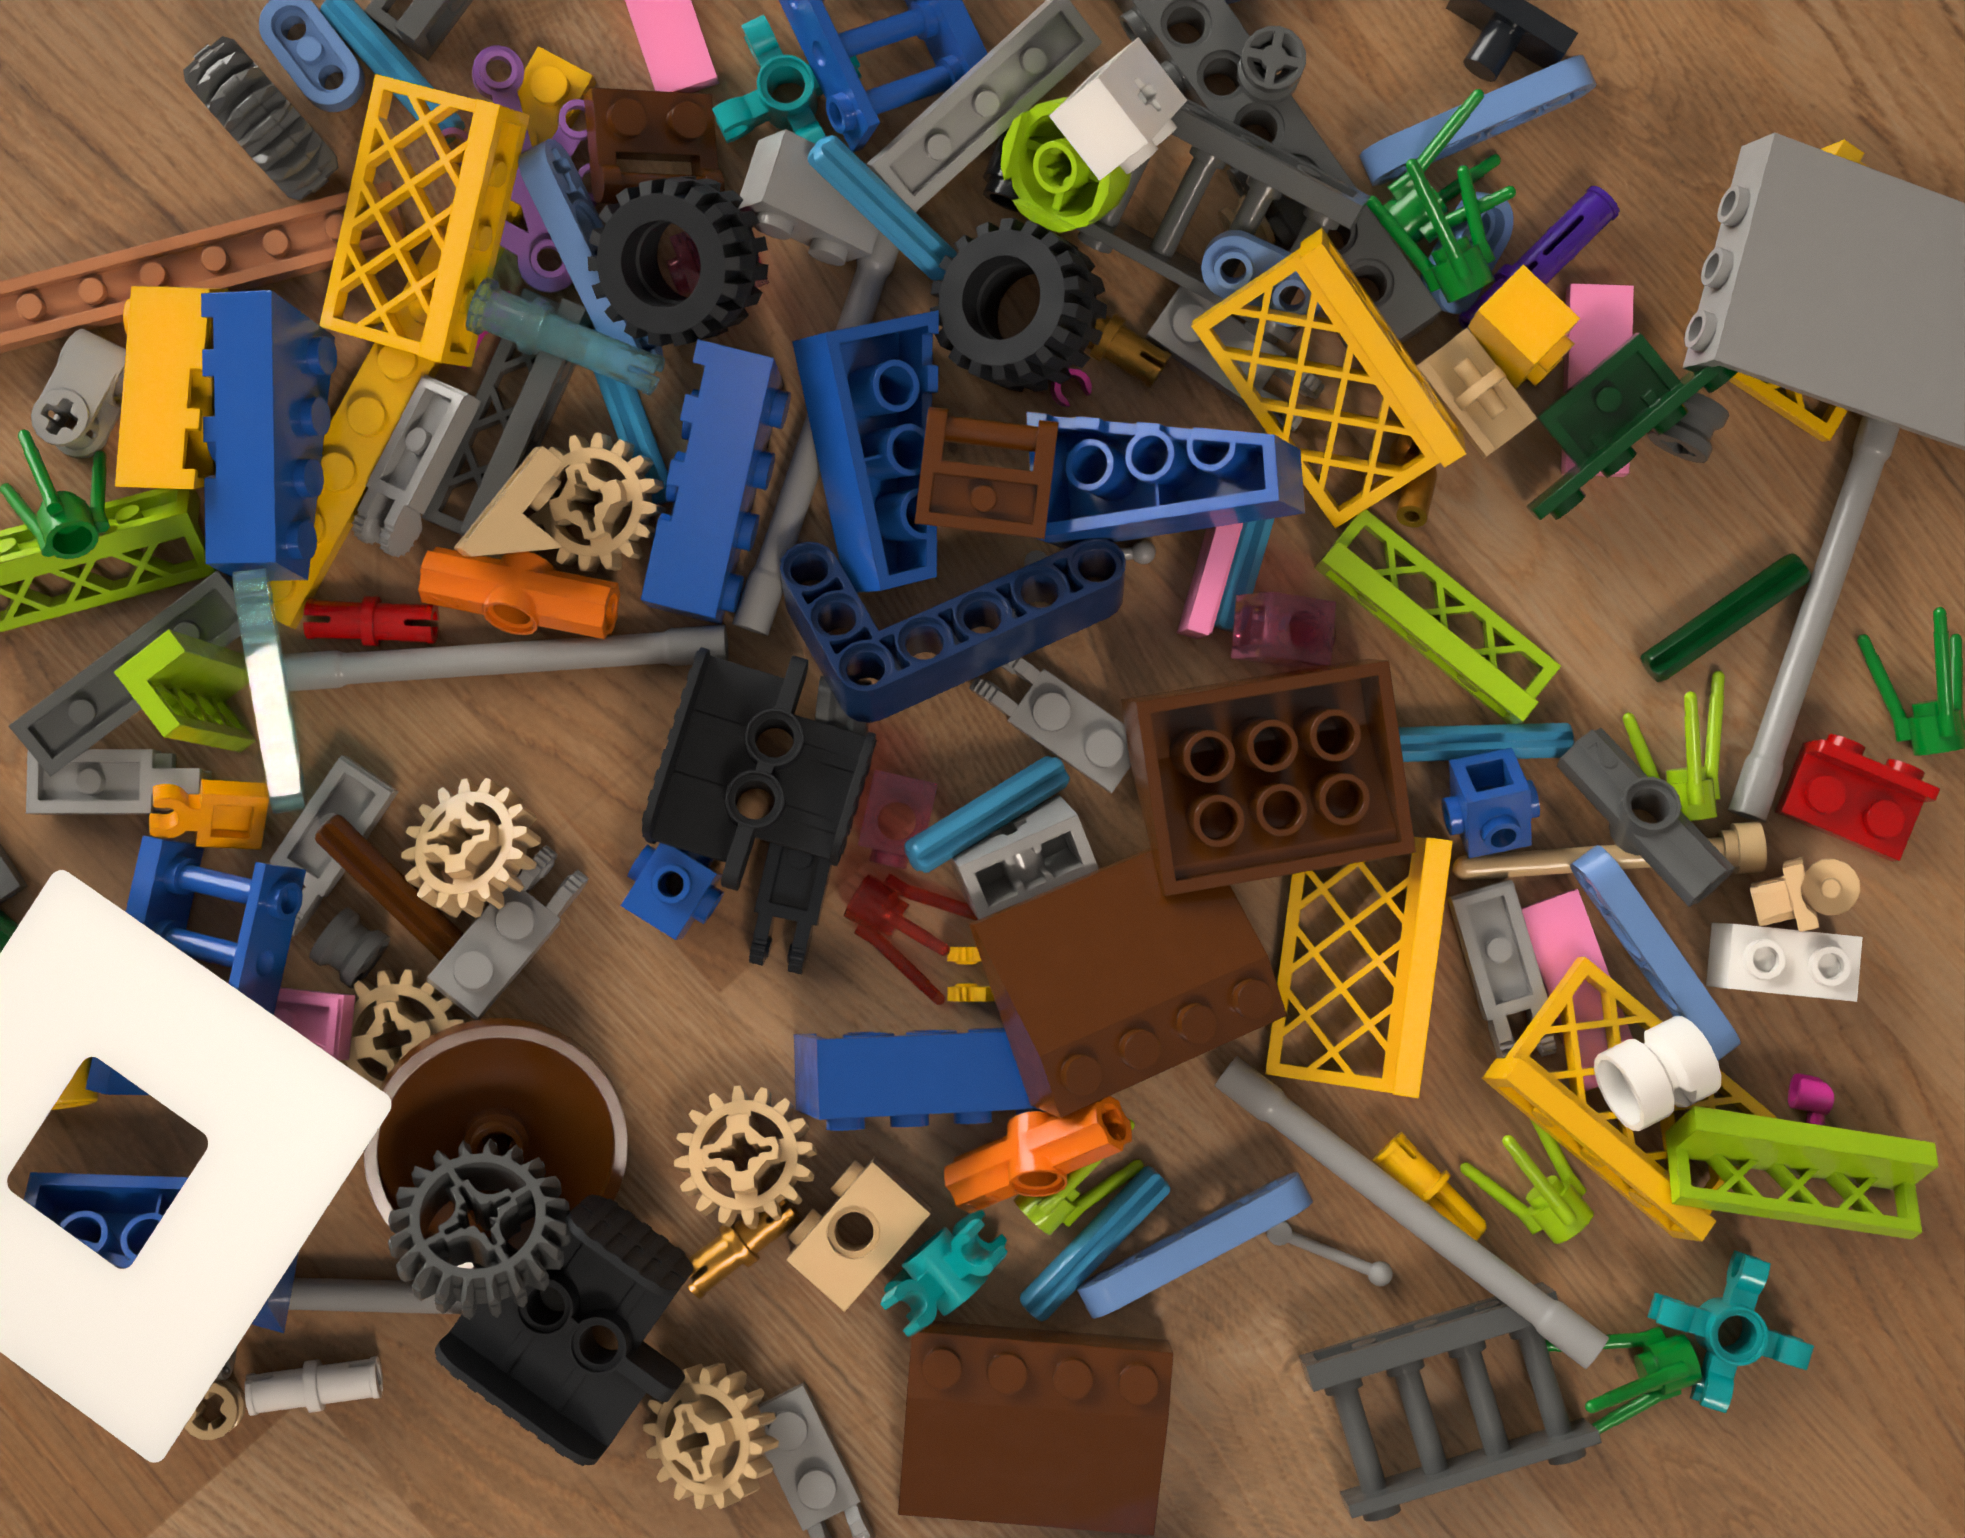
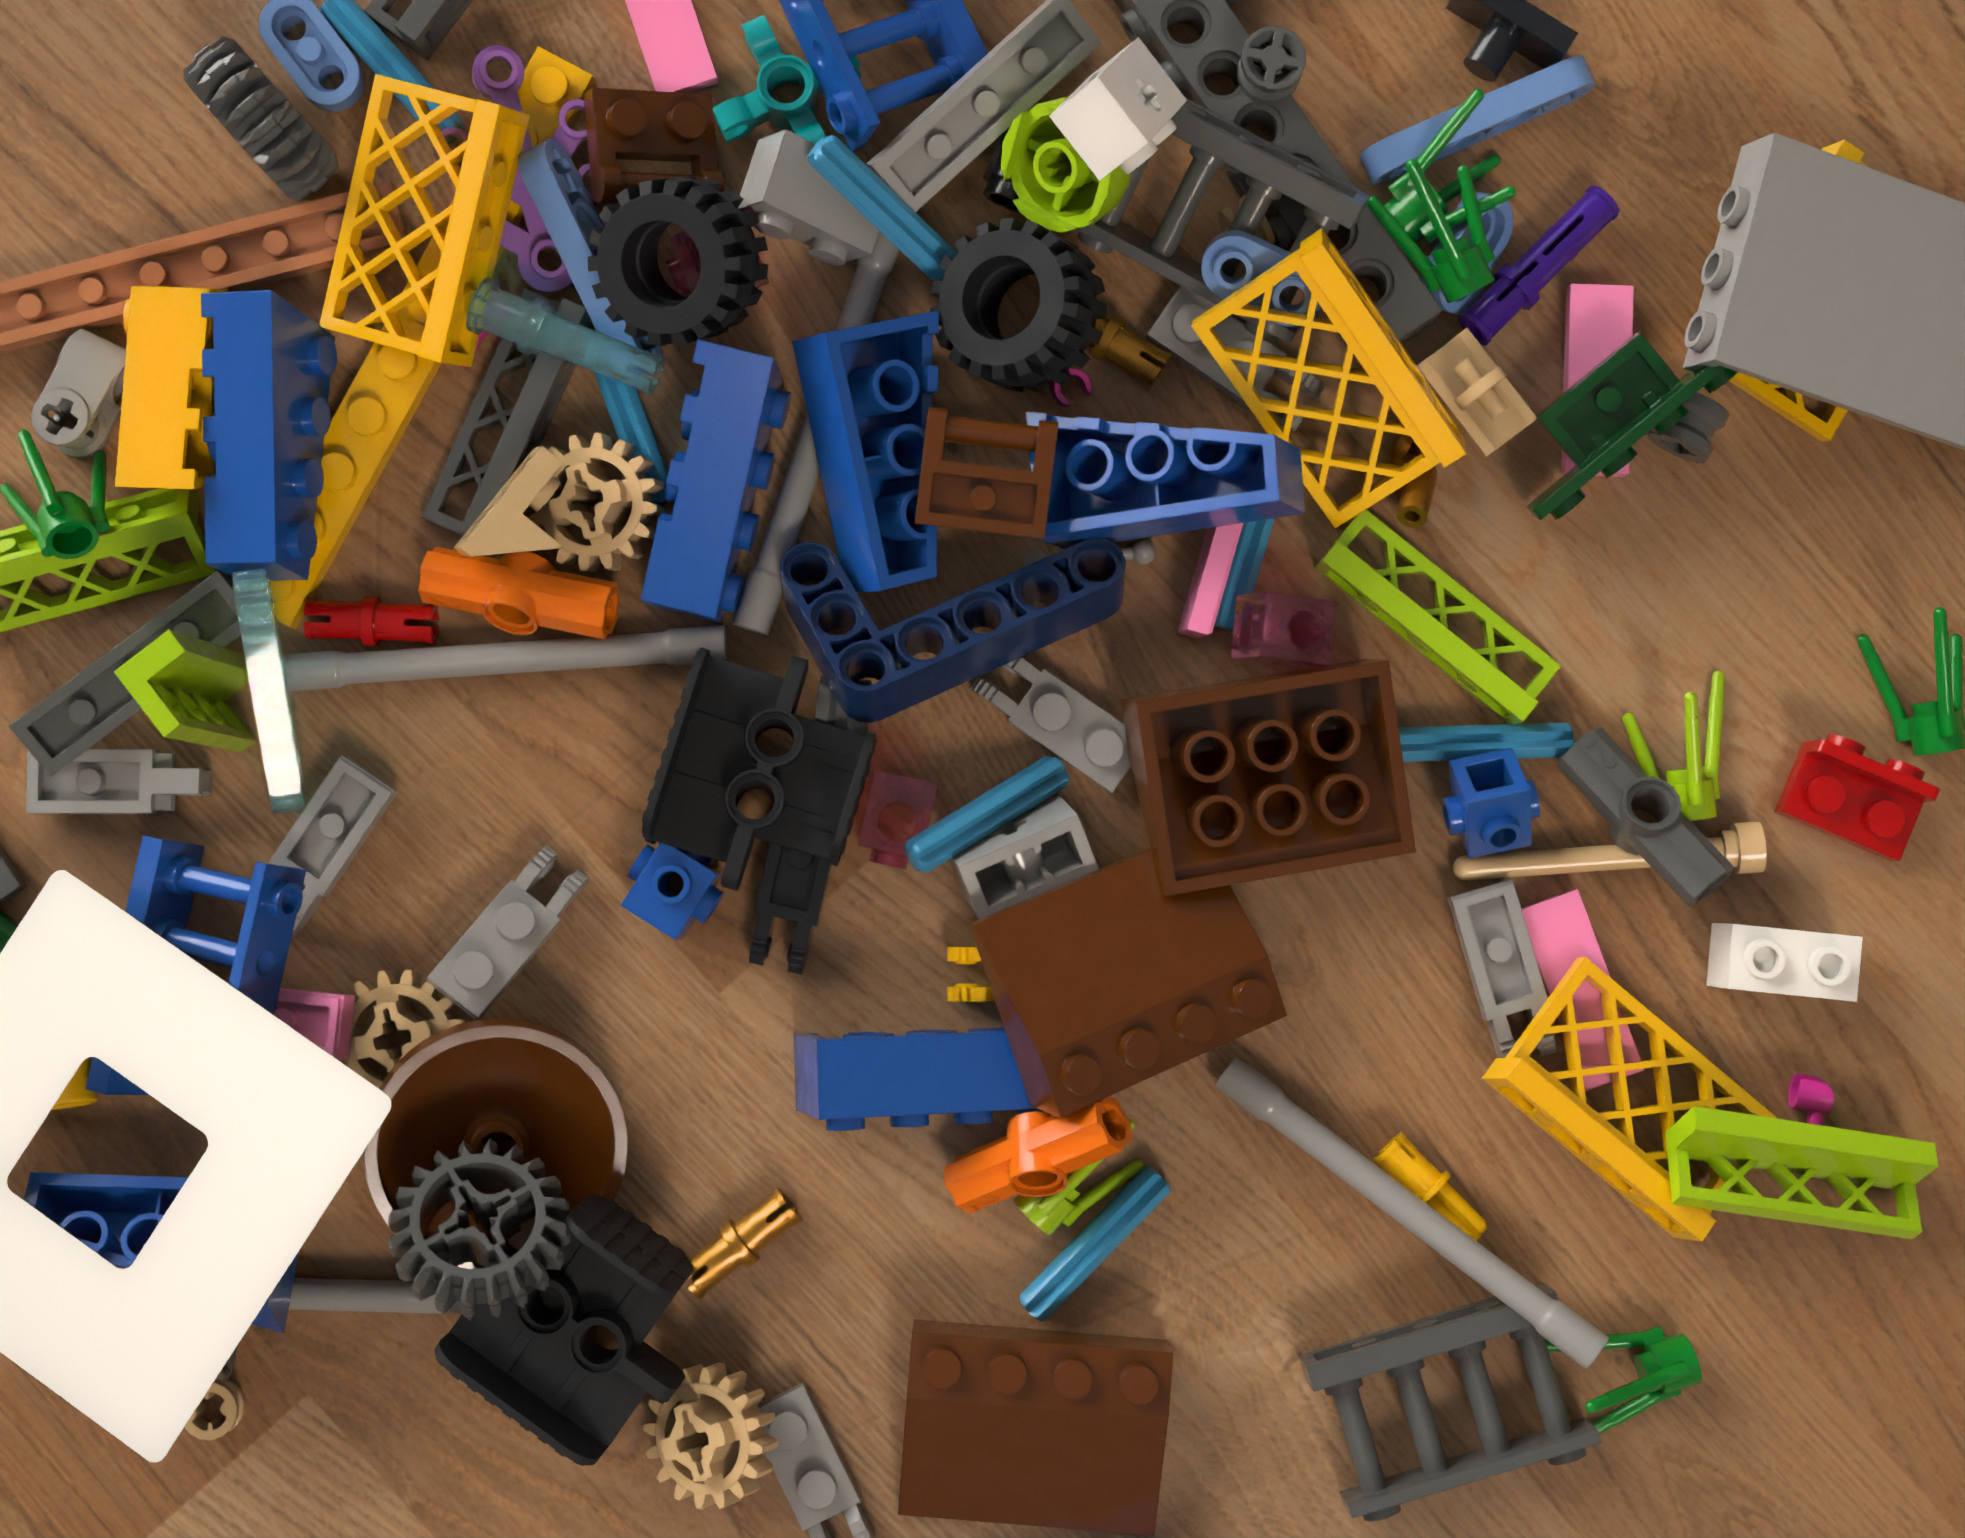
light orange plate [149,779,269,850] -> none
white pin [245,1356,383,1416] -> none
dark grey wheel [309,907,391,988] -> none
reddish brown axle [315,814,464,961] -> none
light grey hinge [351,375,481,558] -> none
tan gear [401,778,541,918] -> none
tan gear [674,1085,817,1229] -> none
tan brick [786,1156,932,1312] -> none
clear red plant [843,873,978,1005] -> none
teal pin [880,1209,1008,1337] -> none
medium blue beam [1077,1172,1313,1319] -> none
yellow fence [1265,837,1453,1098] -> none
light grey hinge [1266,1221,1393,1287] -> none
lime plant [1460,1118,1594,1244] -> none
yellow slope [1468,264,1580,390] -> none
medium blue beam [1570,845,1741,1061] -> none
white wheel [1594,1016,1721,1131] -> none
dark green axle [1640,553,1811,682] -> none
teal pin [1647,1250,1814,1413] -> none
light grey piece [1728,416,1900,822] -> none
tan hips [1750,857,1860,932] -> none

